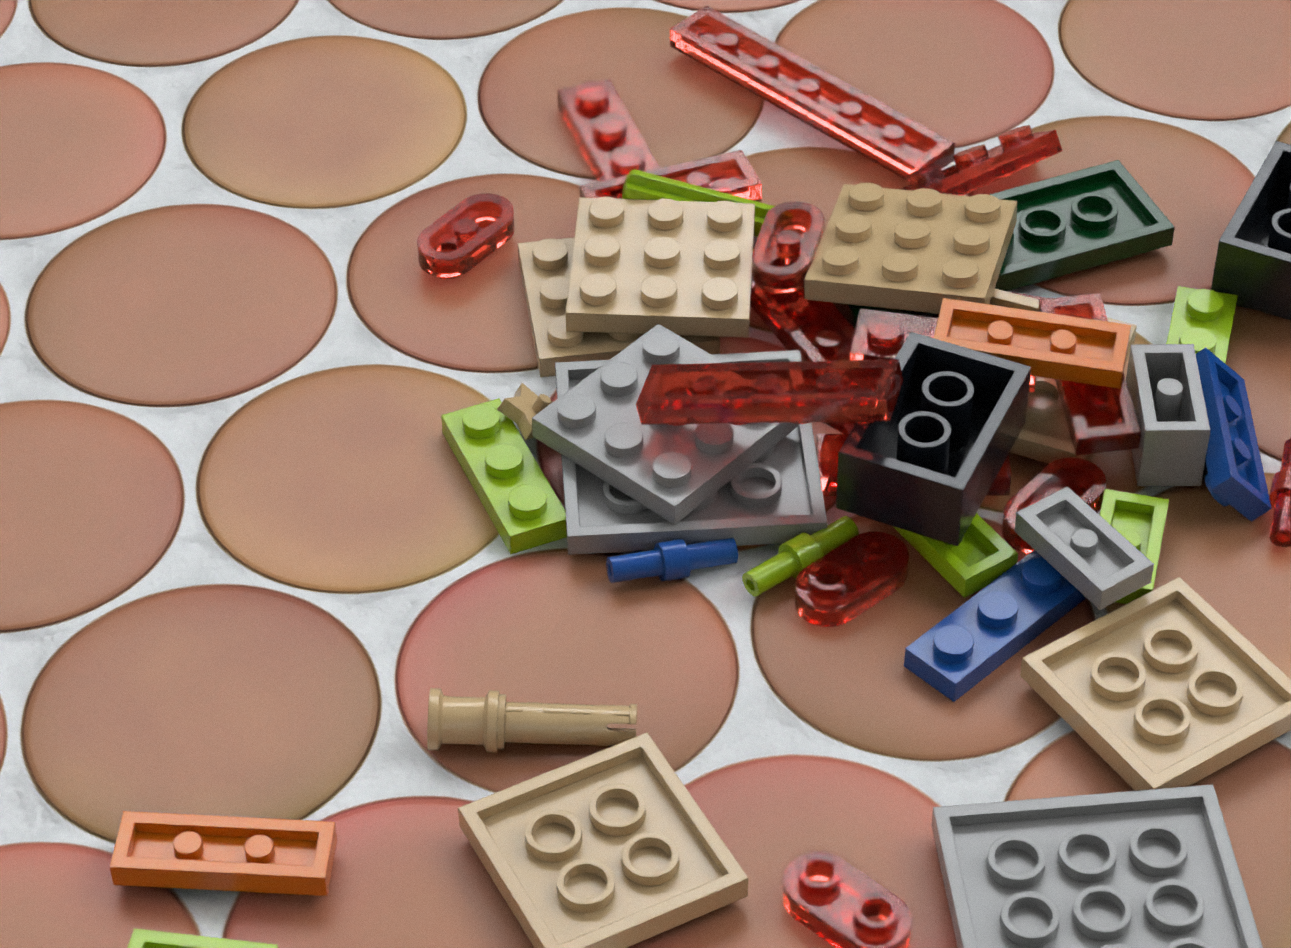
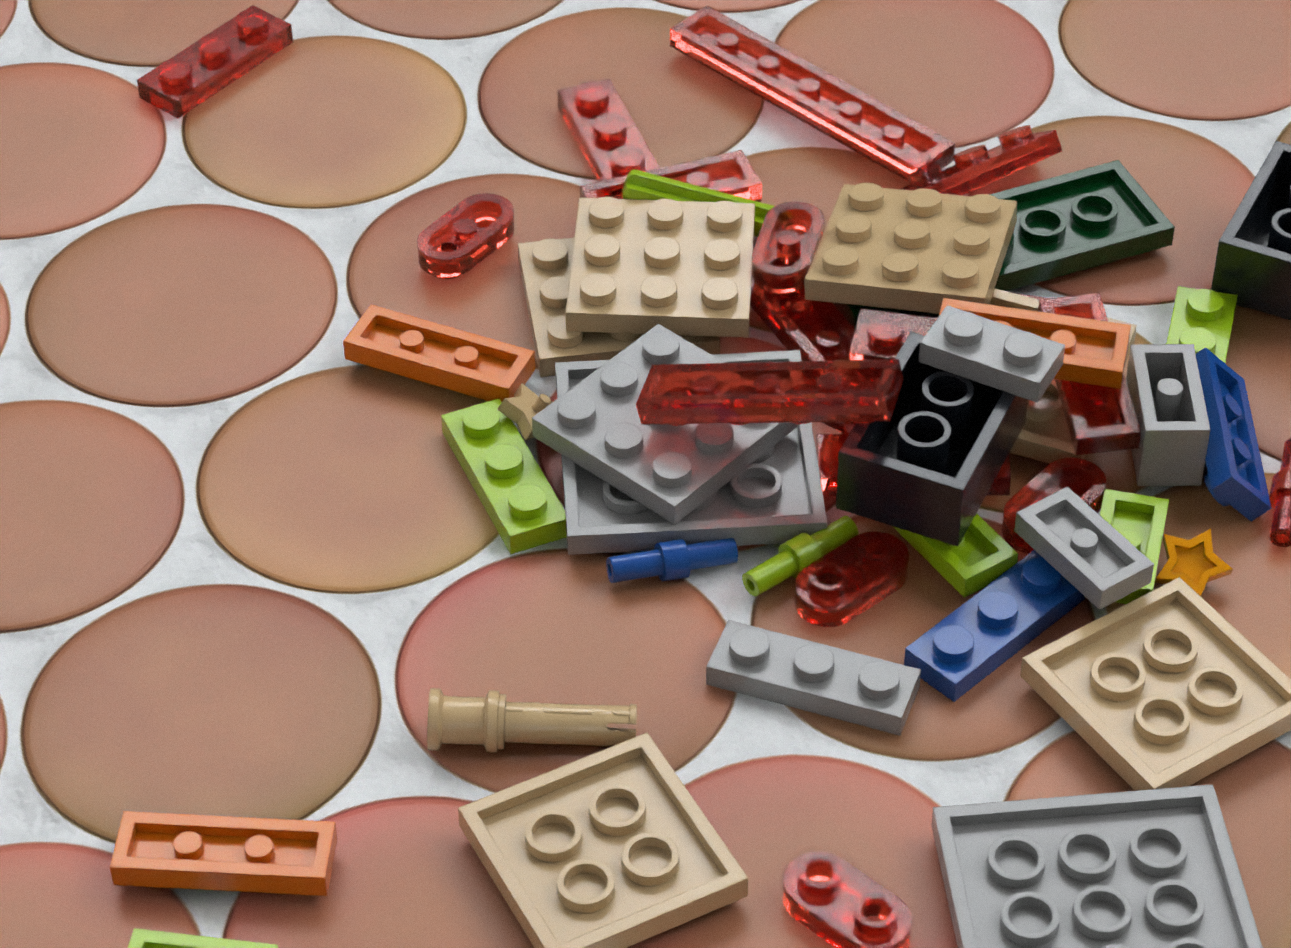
none -> clear red plate [137,5,293,118]
none -> orange plate [343,304,536,402]
none -> light grey plate [706,620,921,735]
none -> light grey plate [919,305,1065,403]
none -> light orange piece [1155,528,1233,596]

